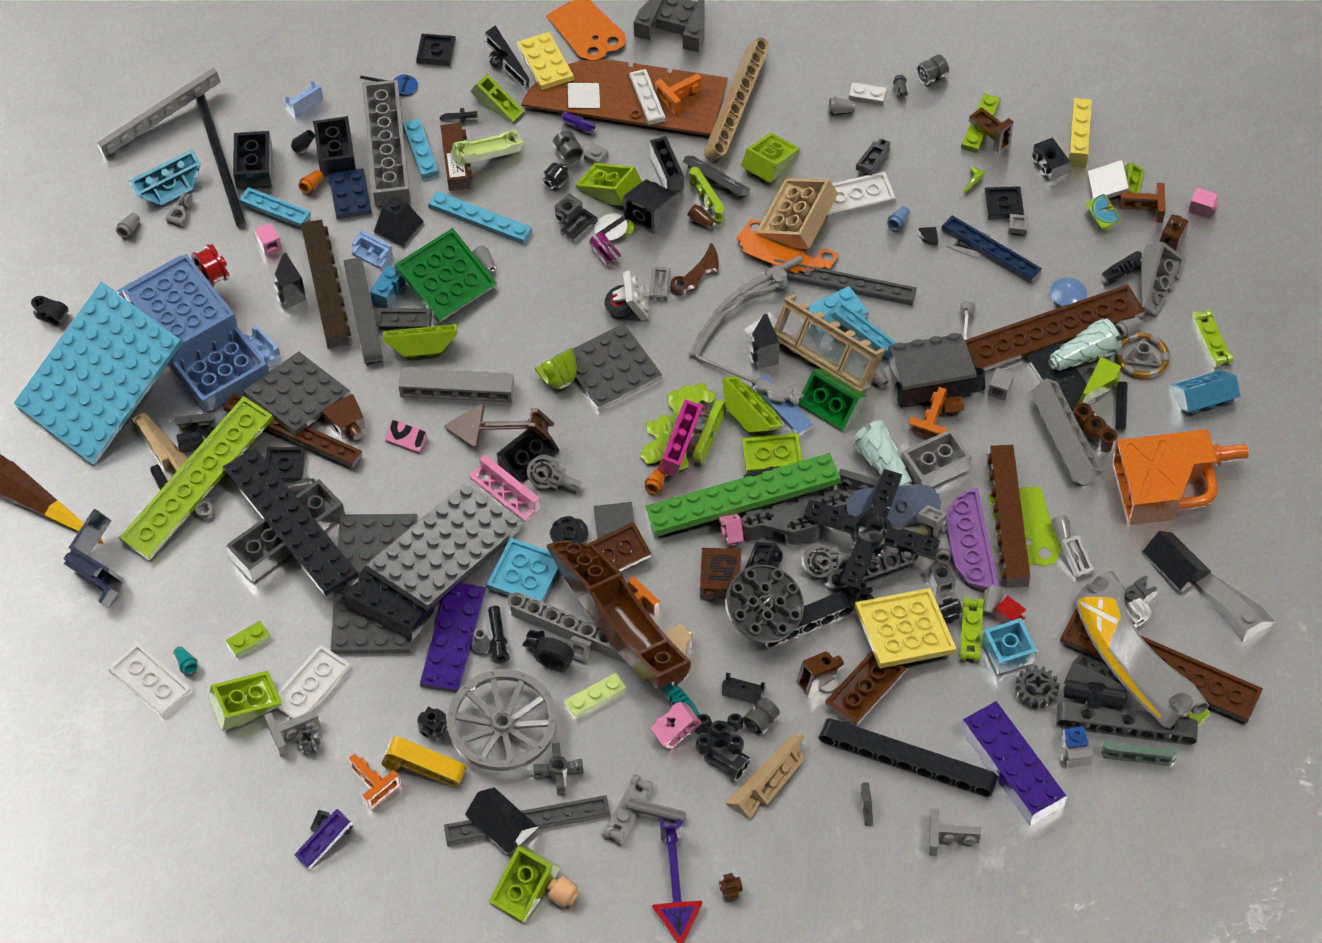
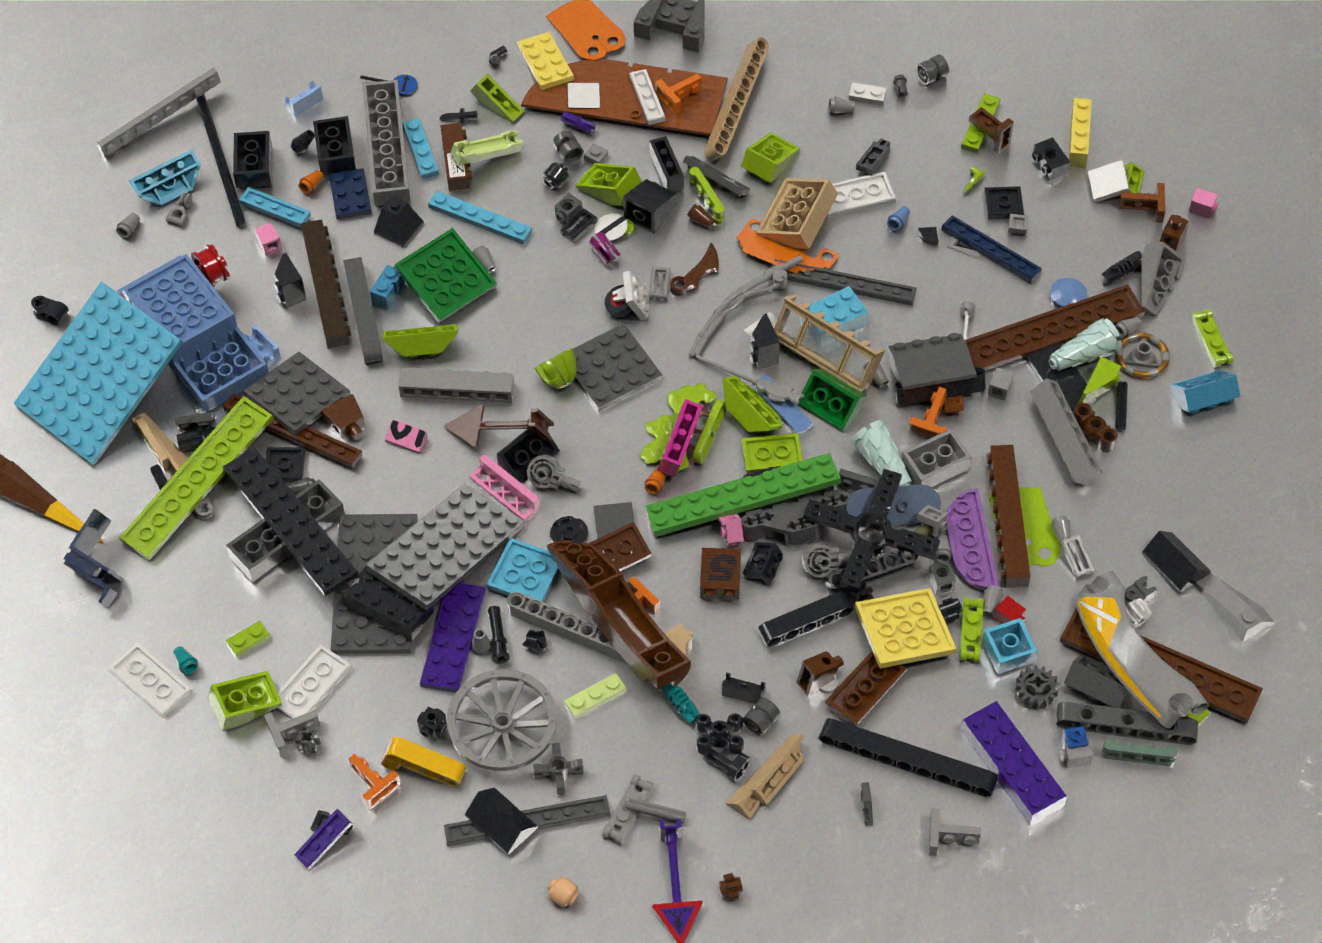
light blue hinge [352,230,393,270] -> none
dark grey plate [376,308,432,328] -> none
black tile [416,33,456,66] -> none
black slope [485,25,530,91] -> none
lime slope [489,846,561,922] -> none
black tyre [534,637,574,671] -> none
light grey plate [569,635,592,662] -> none
bright pink brick [651,702,702,750] -> none
dark grey bracket [725,565,804,643] -> none
medium azure plate [830,300,896,359] -> none
black piece [1064,680,1128,709] -> none
slope [1086,193,1122,232] -> none
orange piece [1112,429,1249,525] -> none

